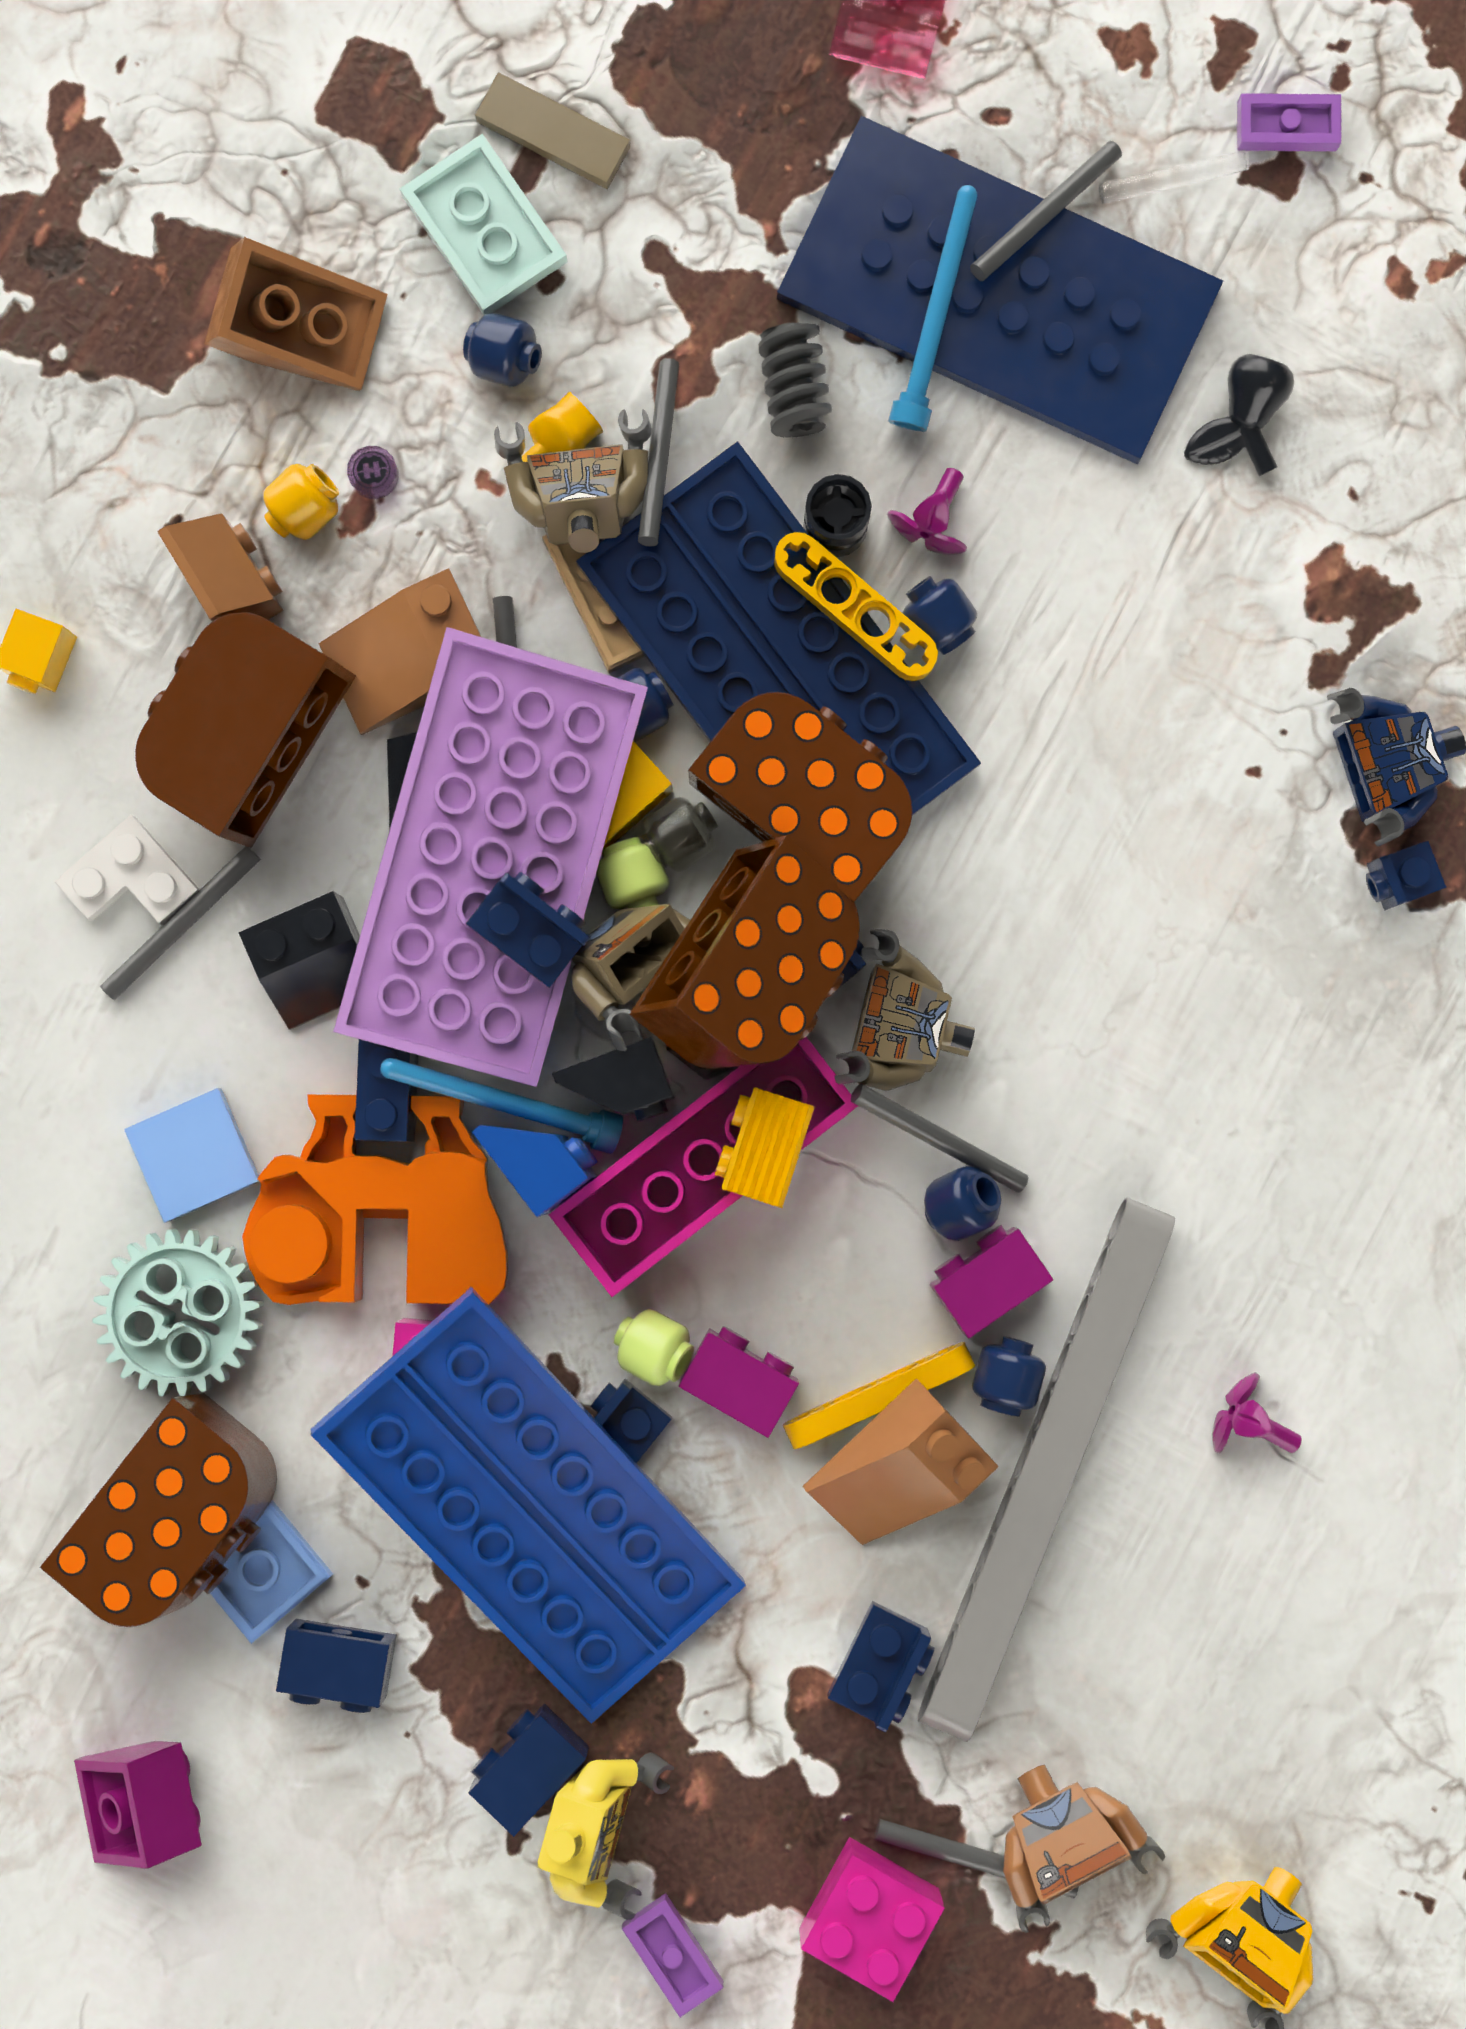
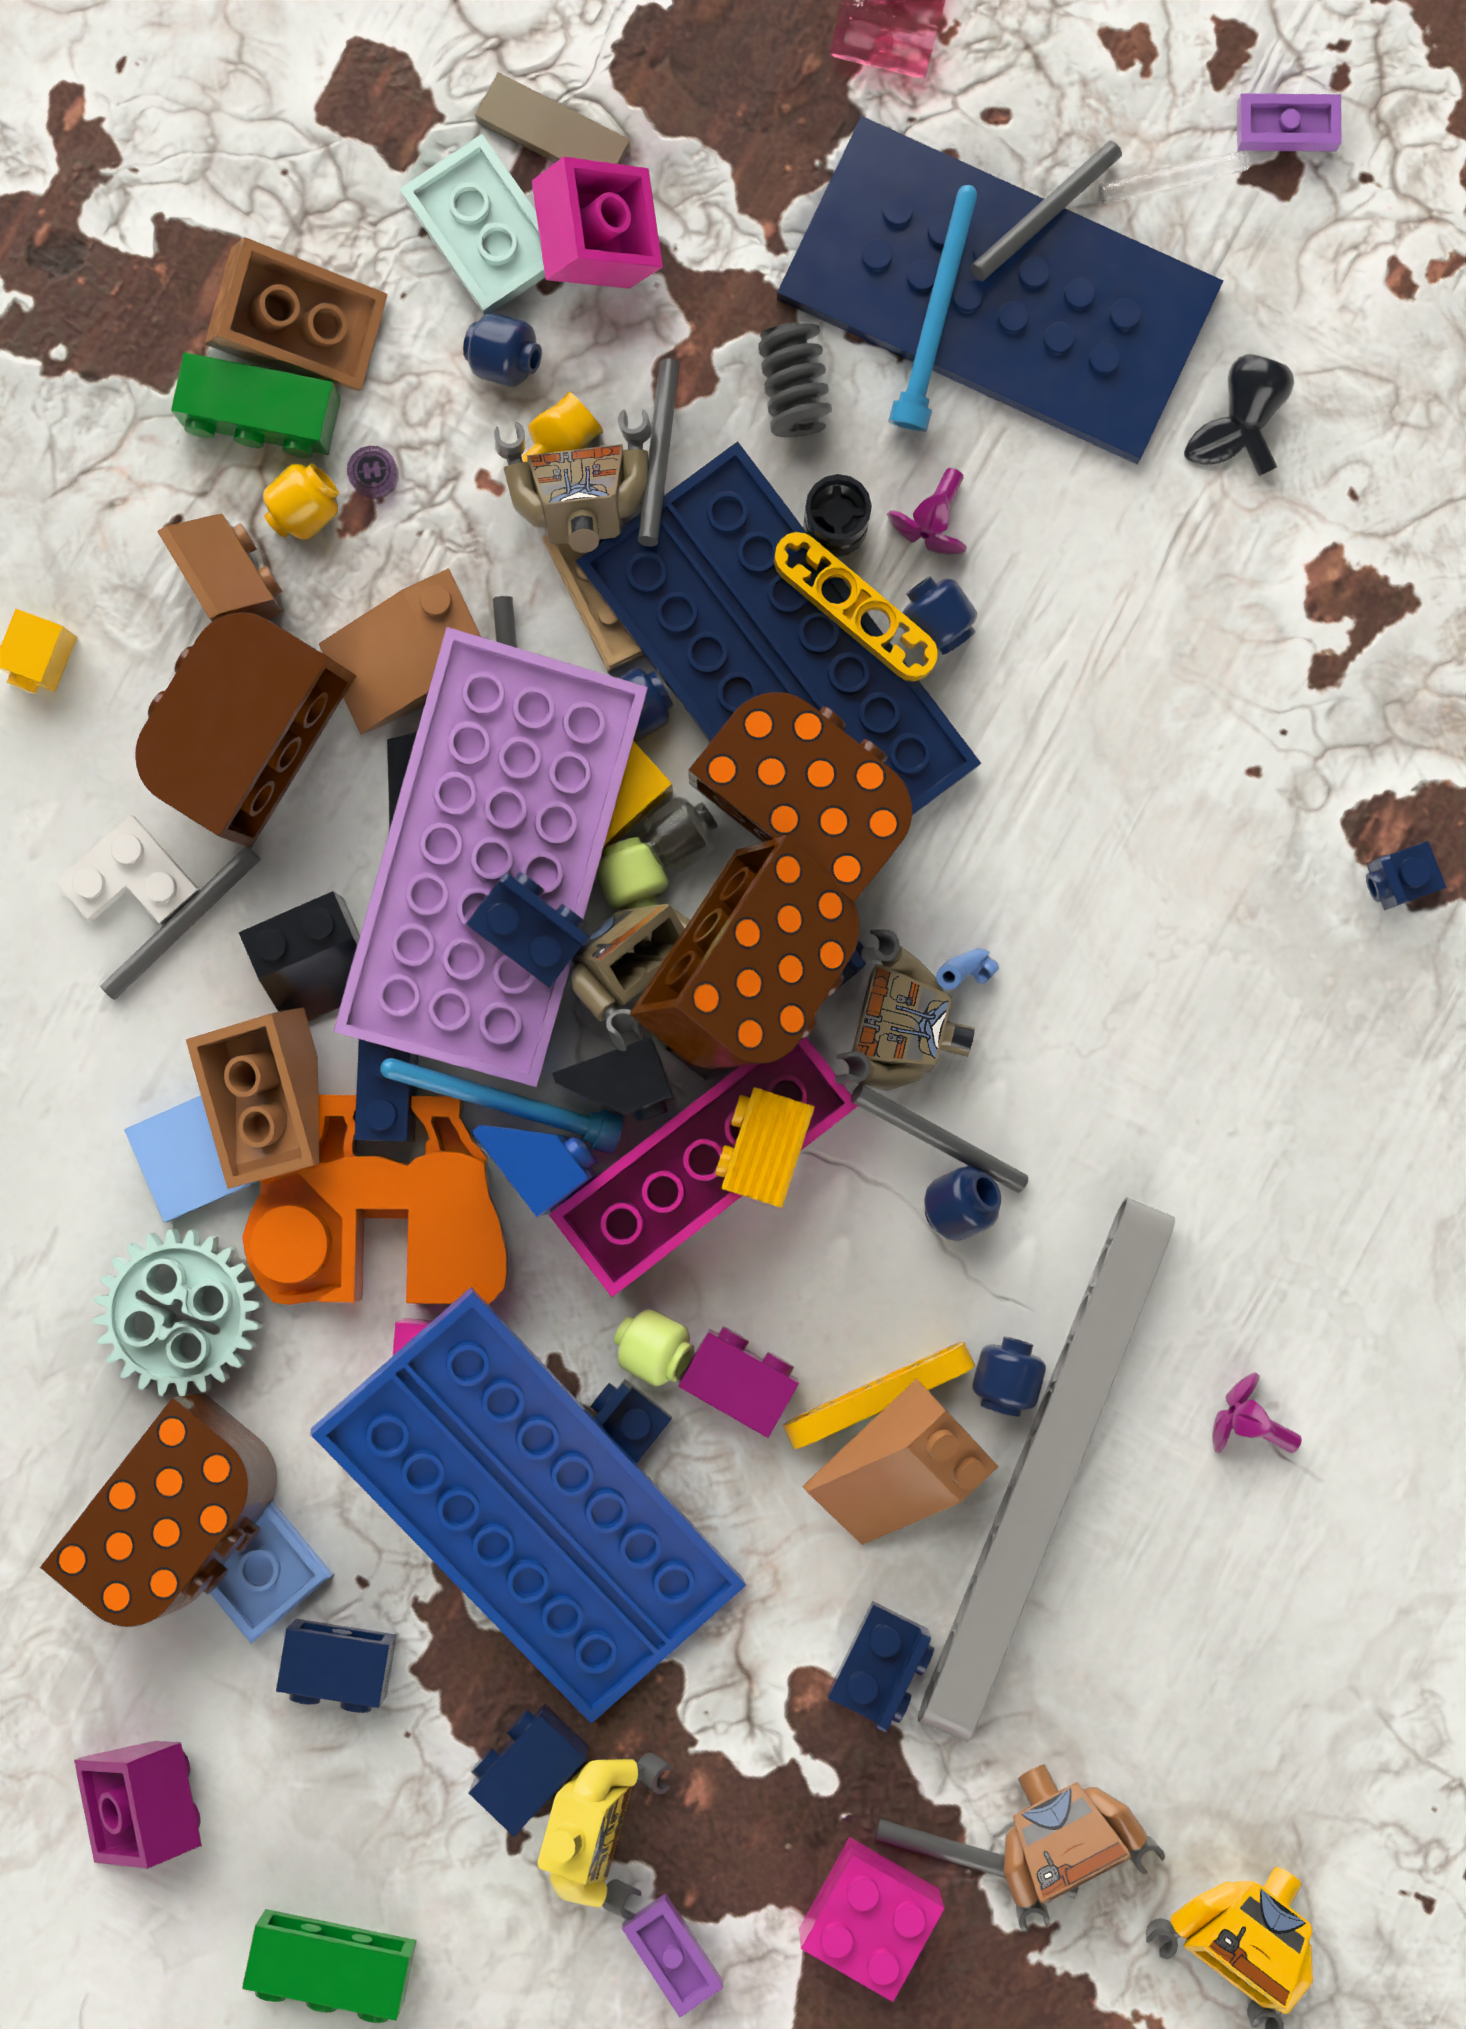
magenta brick [929,1225,1054,1339] -> none
torso [1327,688,1466,847] -> none
none -> green brick [171,352,341,458]
none -> medium nougat slope [185,1007,319,1189]
none -> green brick [242,1909,417,2023]
none -> dark pink brick [532,156,663,289]
none -> medium blue arm [936,948,999,990]

